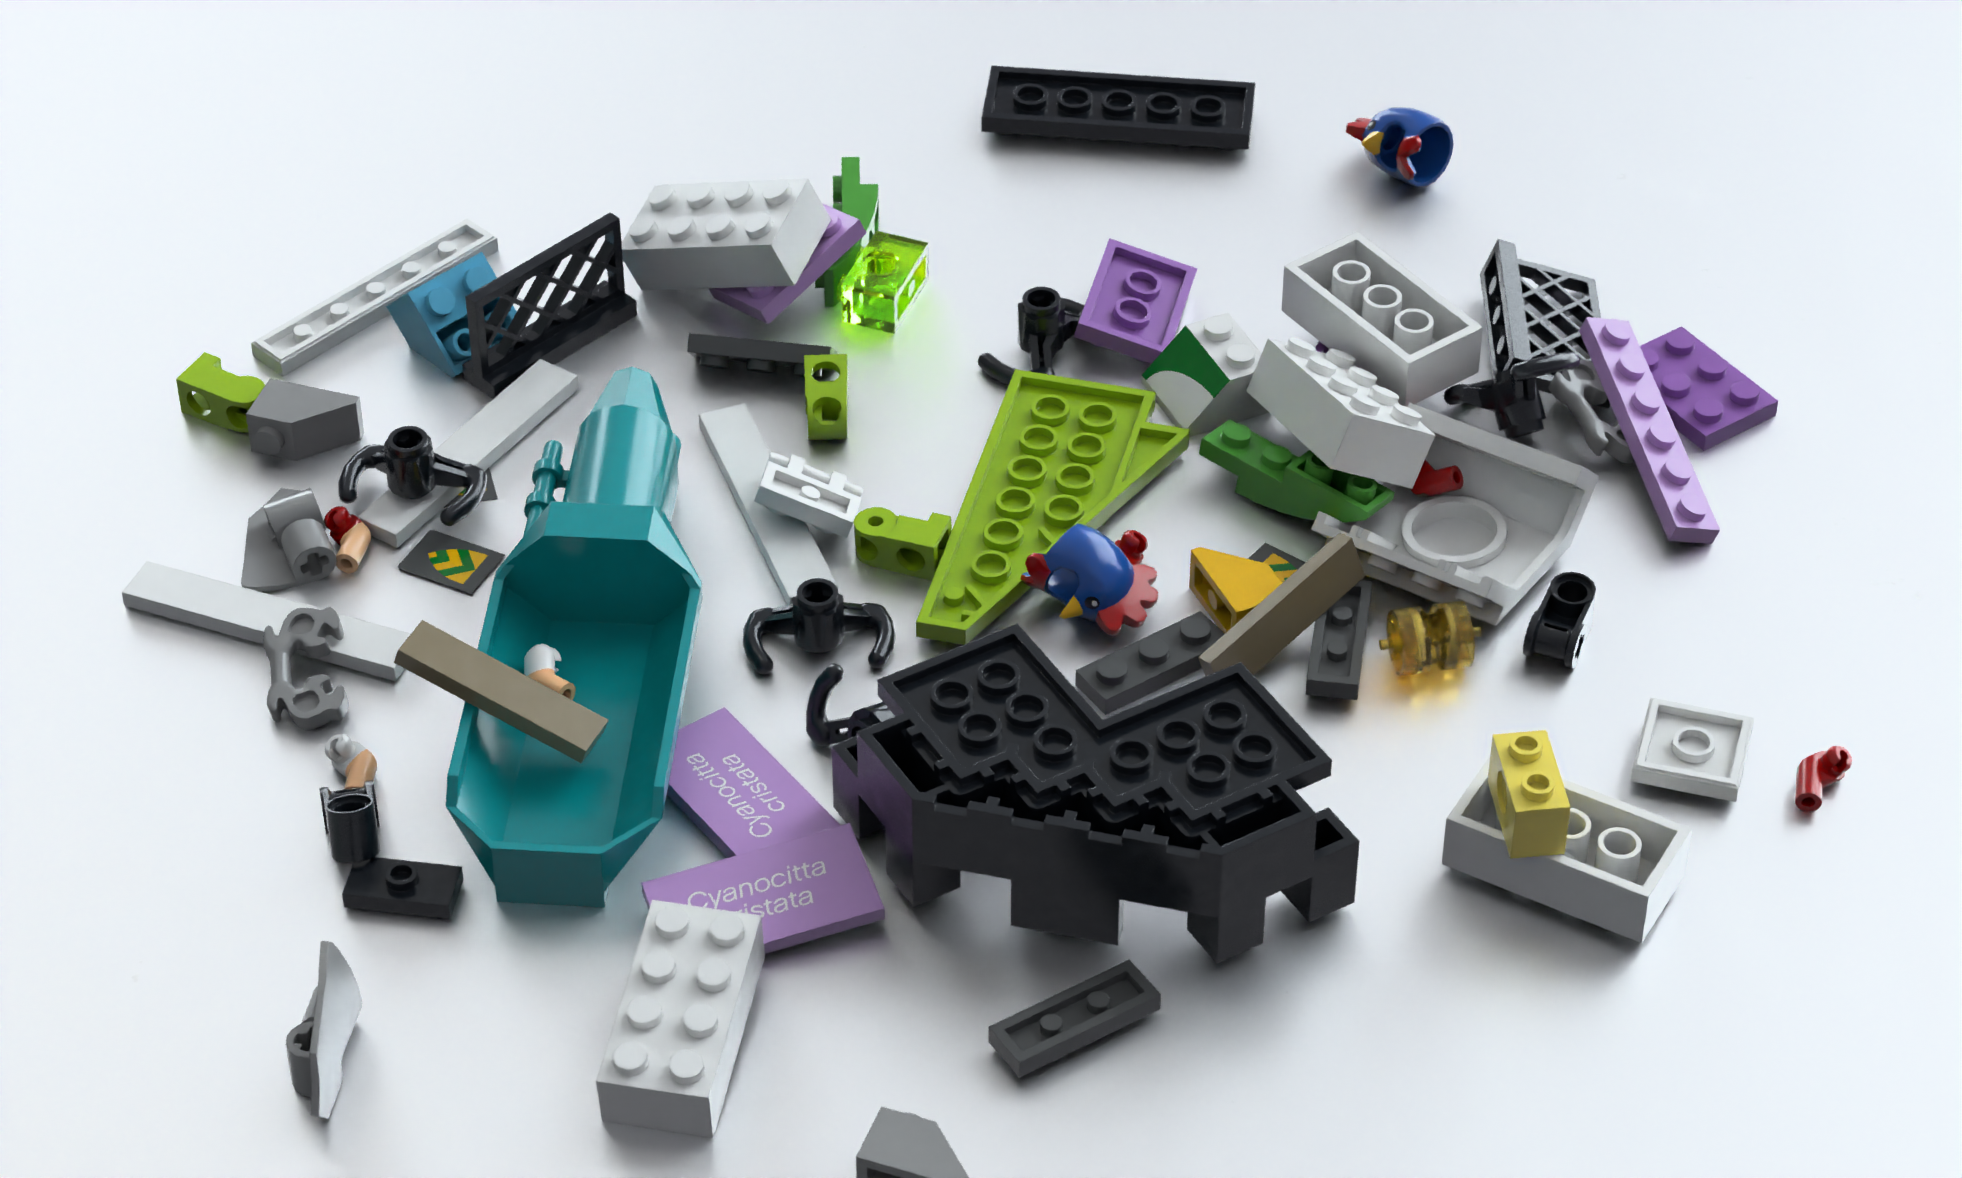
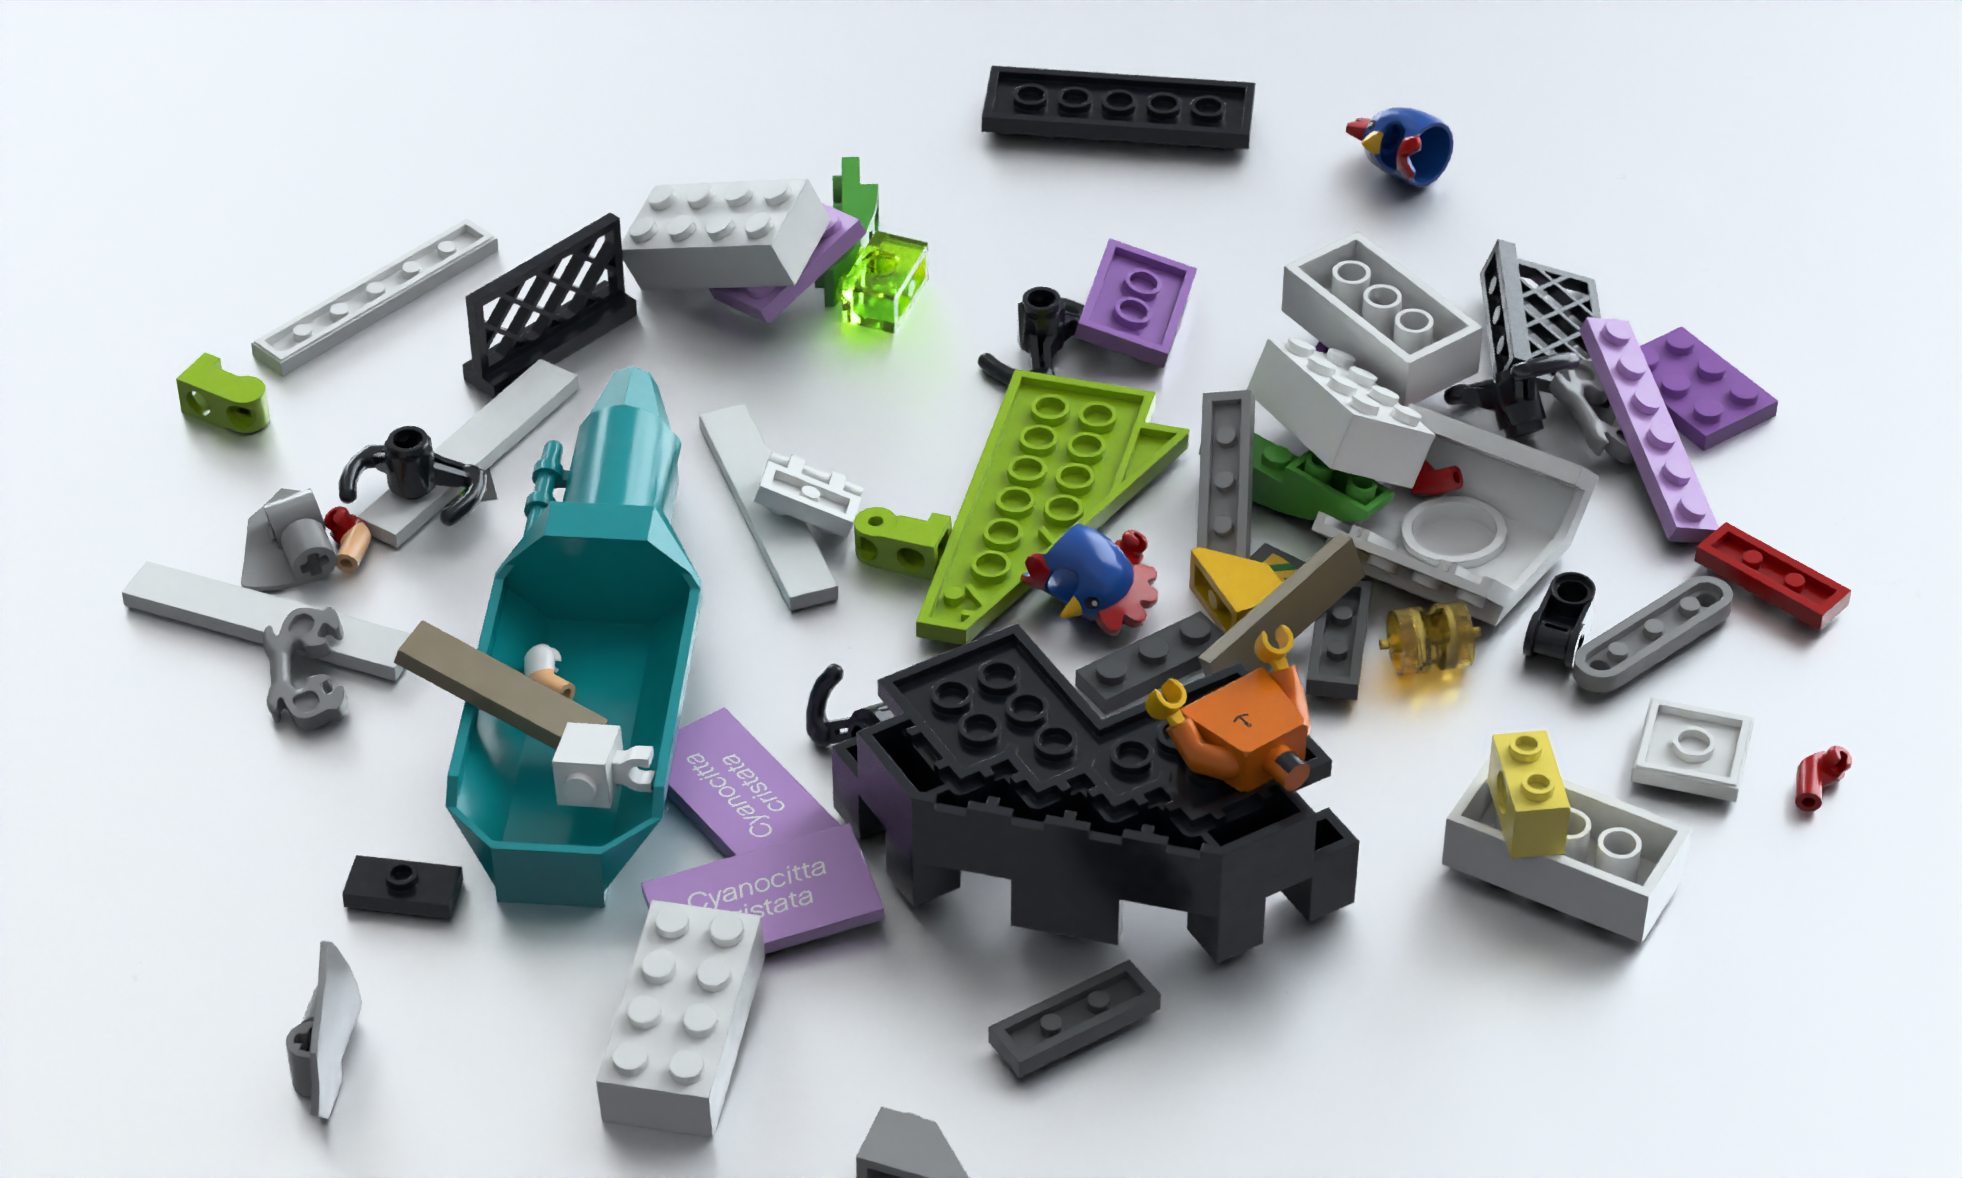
light grey slope [246,378,364,461] -> none
black piece [319,780,381,863] -> none
arm [325,734,377,789] -> none
medium azure slope [386,252,517,378] -> none
dark grey sticker [398,530,505,594] -> none
dark grey plate [687,333,837,377] -> none
black piece [743,578,896,675] -> none
lime leg [804,354,848,440] -> none
white slope [1141,313,1269,437] -> none
none -> white brick [552,722,656,808]
none -> orange torso [1145,625,1311,792]
none -> light grey plate [1197,390,1255,559]
none -> light grey plate [1572,576,1733,693]
none -> red plate [1694,522,1852,630]

